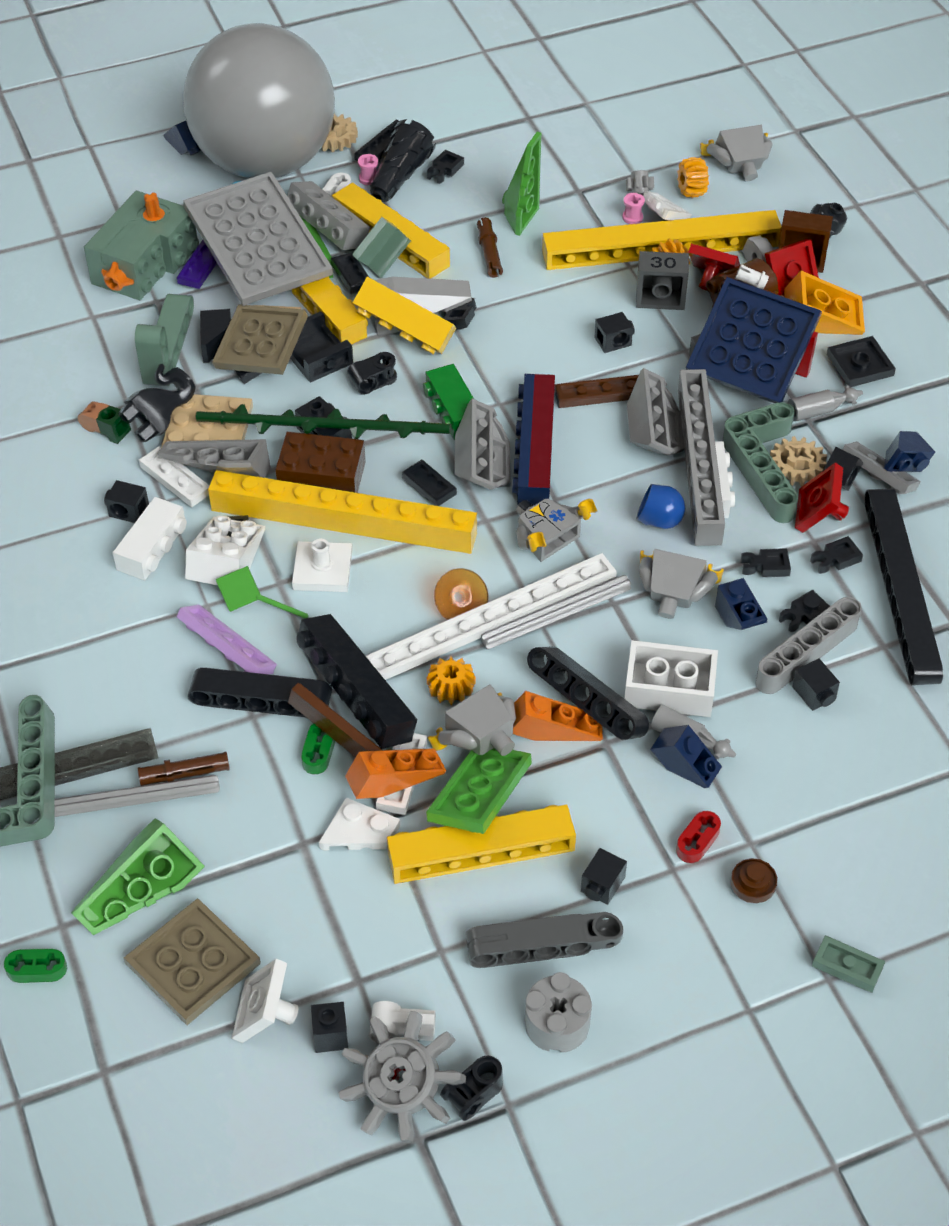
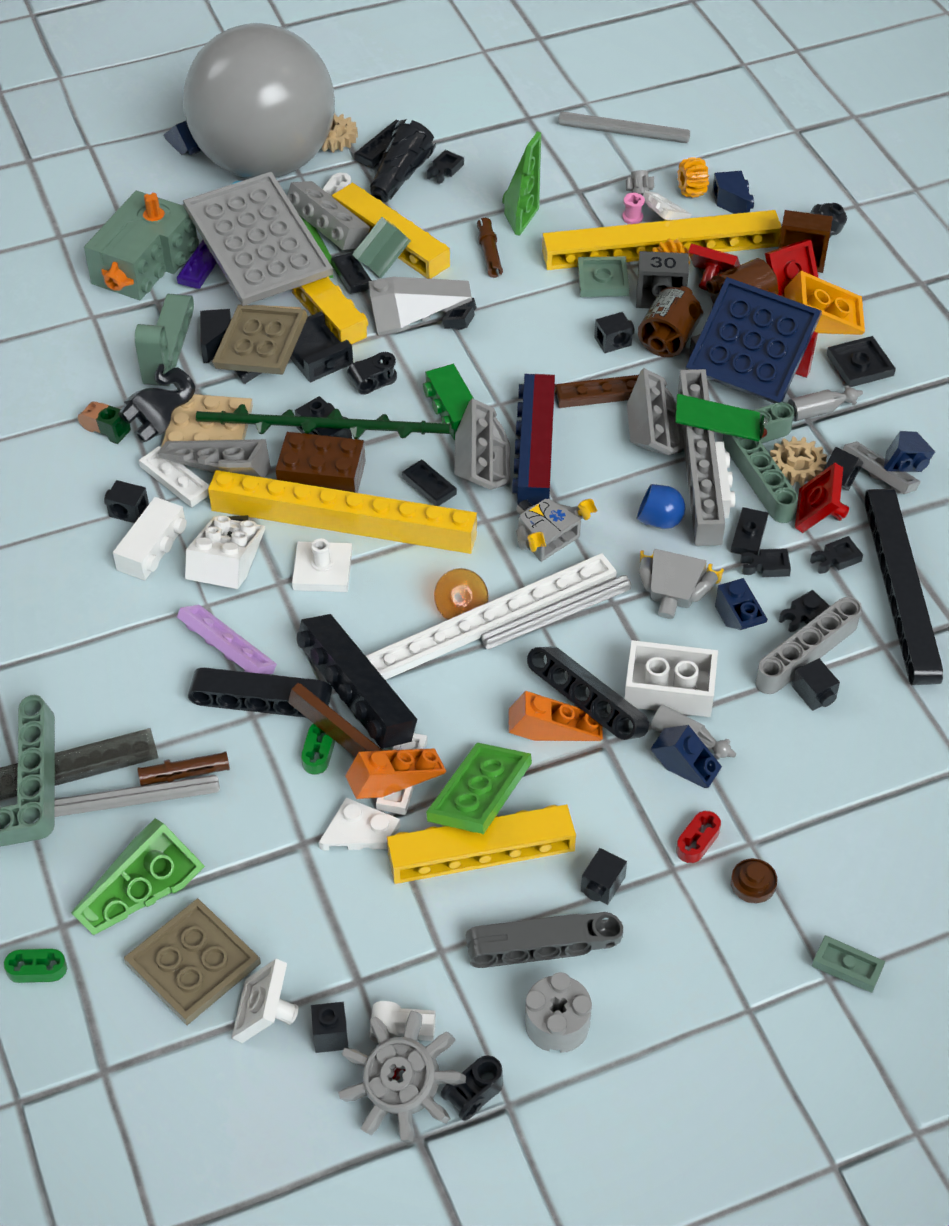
bright green piece [215,566,308,619] -> none
yellow brick [353,277,456,355] -> none
bright pink bush [358,154,378,185] -> none
light orange gear [427,656,476,705] -> none
light grey torso [427,684,516,756] -> none
light grey torso [700,124,772,181] -> none
white pin [735,264,769,290] -> none
light grey piece [742,236,773,262] -> none
none -> light grey axle [558,111,690,143]
none -> sand green plate [577,256,629,297]
none -> reddish brown cylinder [638,286,704,357]
none -> green piece [675,394,767,441]
none -> dark blue slope [712,170,754,214]
none -> black plate [731,507,769,555]

